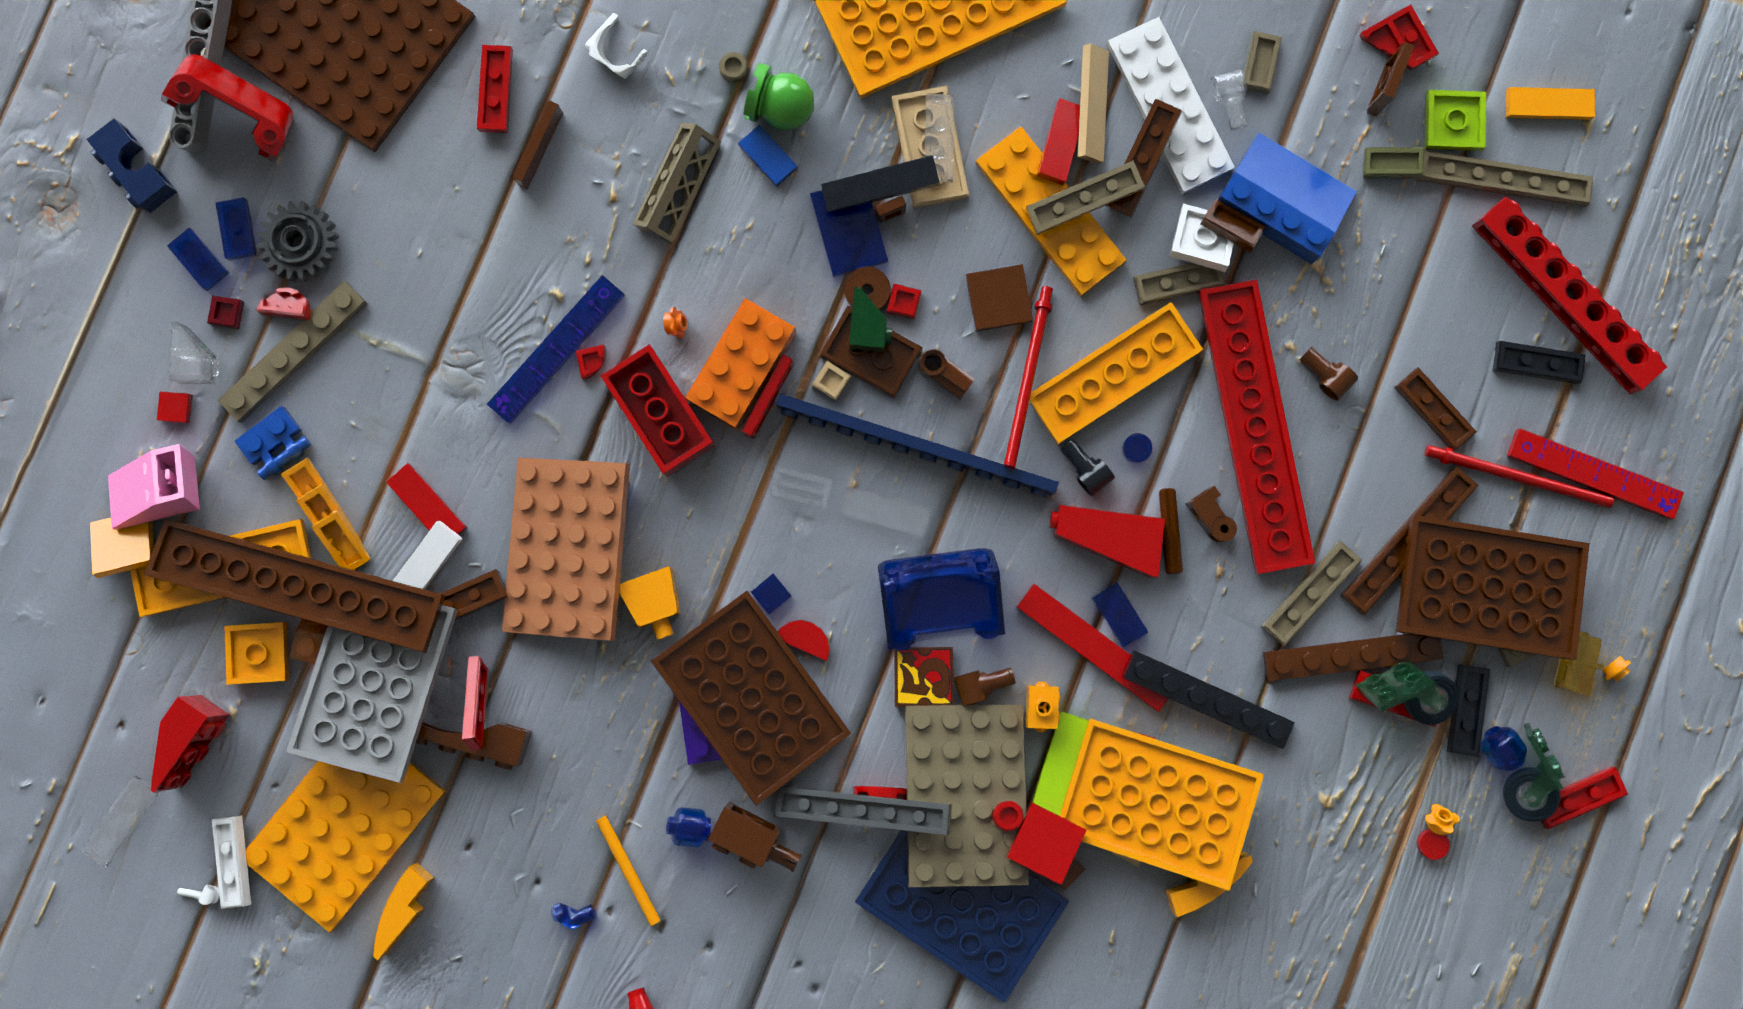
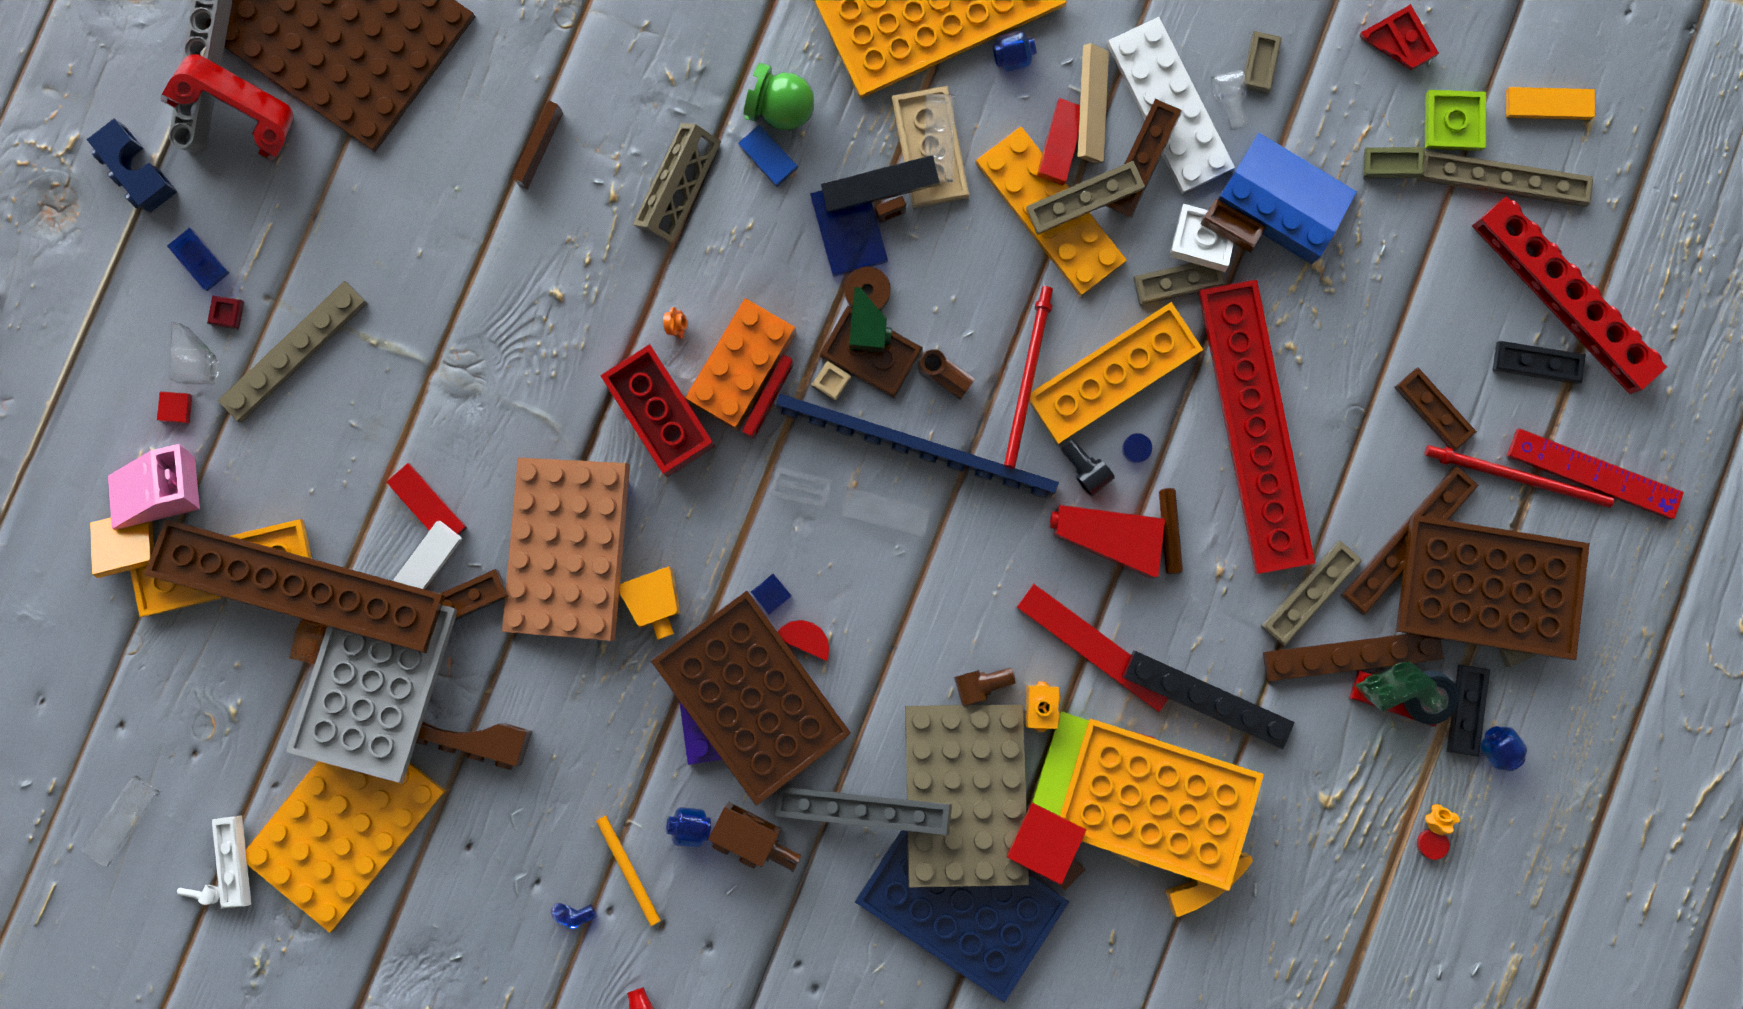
red slope [150,695,230,793] -> none
clear blue plate [215,197,257,261] -> none
light orange plate [224,622,289,685] -> none
blue plate [234,406,311,480] -> none
tile [255,287,311,320] -> none
dark grey gear [256,201,339,282] -> none
light orange slope [281,457,371,570] -> none
light orange slope [373,863,434,960] -> none
tile [462,656,488,751] -> none
red plate [477,45,513,133] -> none
clear blue tile [487,275,625,424] -> none
red tile [576,344,606,380] -> none
white helmet [585,13,648,79] -> none
dark tan tile [719,52,748,83] -> none
red tile [853,786,907,800] -> none
clear blue windscreen [878,548,1005,650] -> none
red tile [887,284,922,320] -> none
tile [894,647,954,707] -> none
reddish brown tile [966,264,1033,332] -> none
red tile [992,801,1023,831] -> none
clear blue plate [1092,582,1148,648] -> none
reddish brown leg [1185,486,1237,542] -> none
reddish brown pin [1299,346,1358,401] -> none
reddish brown tile [1366,42,1414,116] -> none
plate [1503,723,1565,822] -> none
red tile [1532,766,1628,829] -> none
clear yellow panel [1553,631,1605,695] -> none
light orange plate [1602,656,1631,682] -> none
none -> clear blue head [993,30,1037,72]

